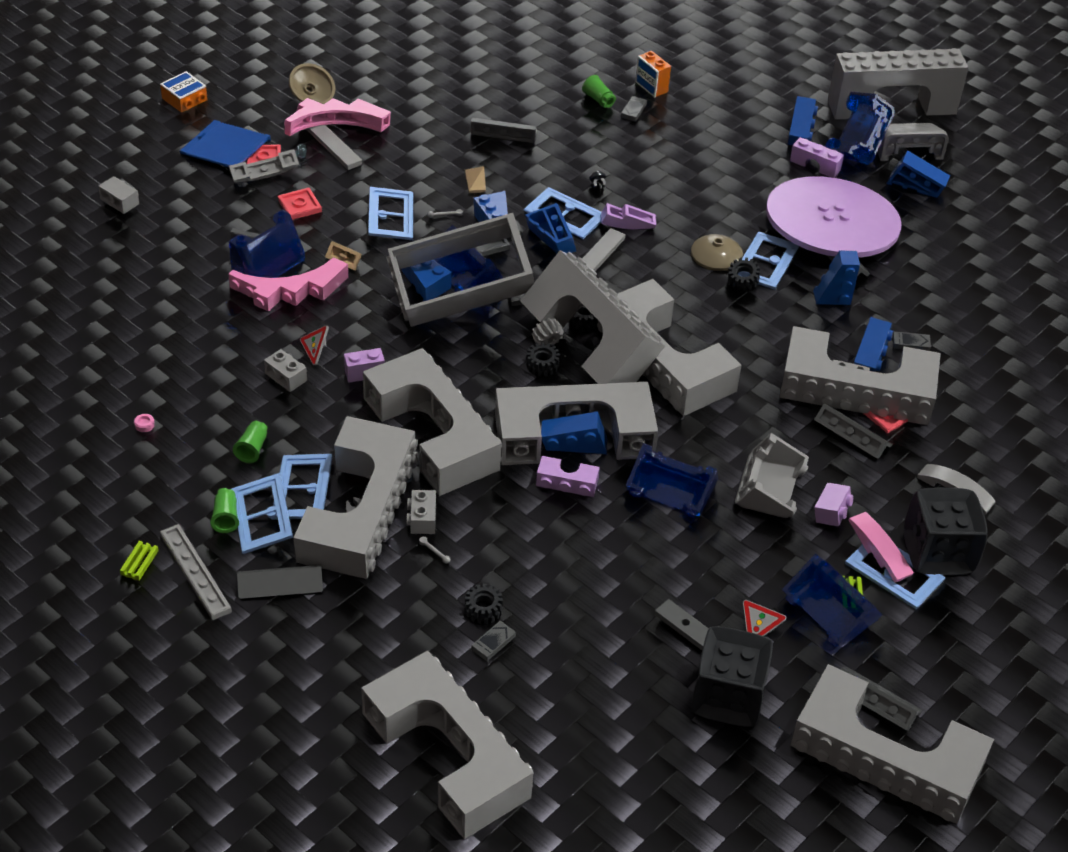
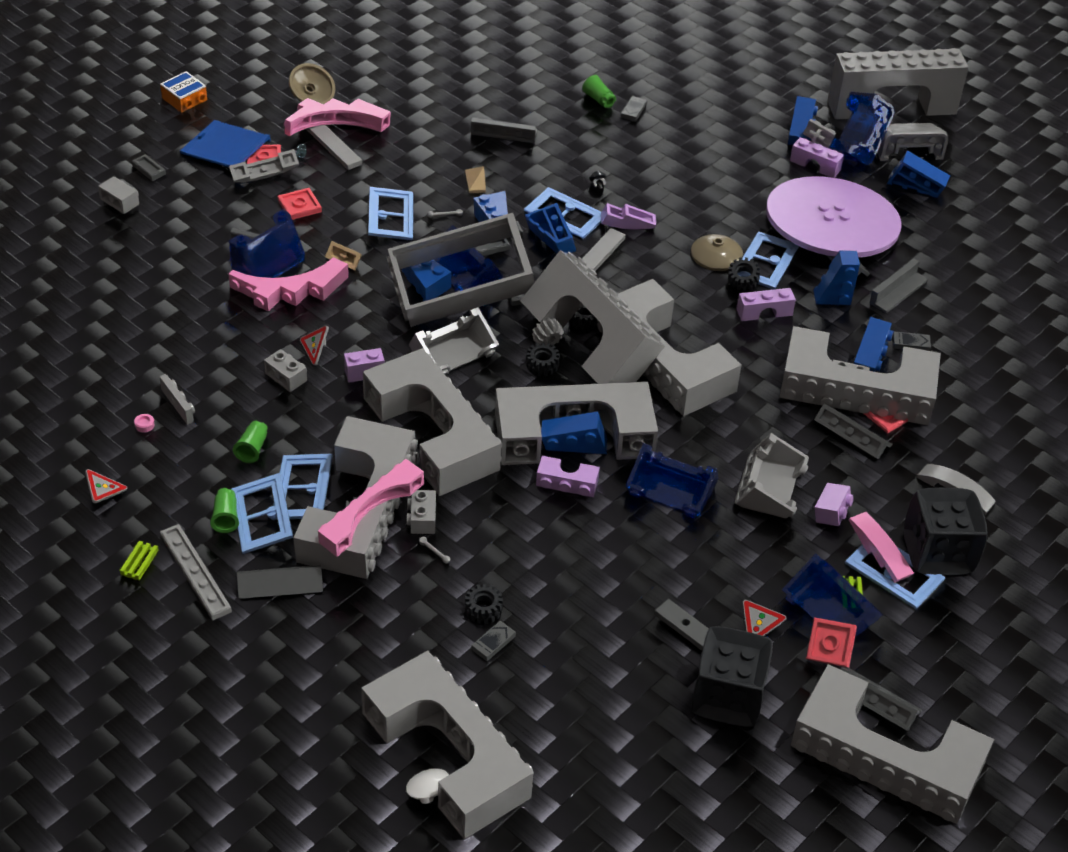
piece [636,51,671,97] -> none
none -> piece [85,469,127,503]
none -> dark grey tile [132,154,166,181]
none -> light grey tile [160,374,195,424]
none -> bright pink arch [318,459,424,557]
none -> white dish [406,769,449,804]
none -> light grey windscreen [409,307,499,375]
none -> lavender arch [737,288,796,321]
none -> light grey hips [803,119,836,148]
none -> coral tile [806,617,857,668]
none -> dark grey panel [869,259,927,313]

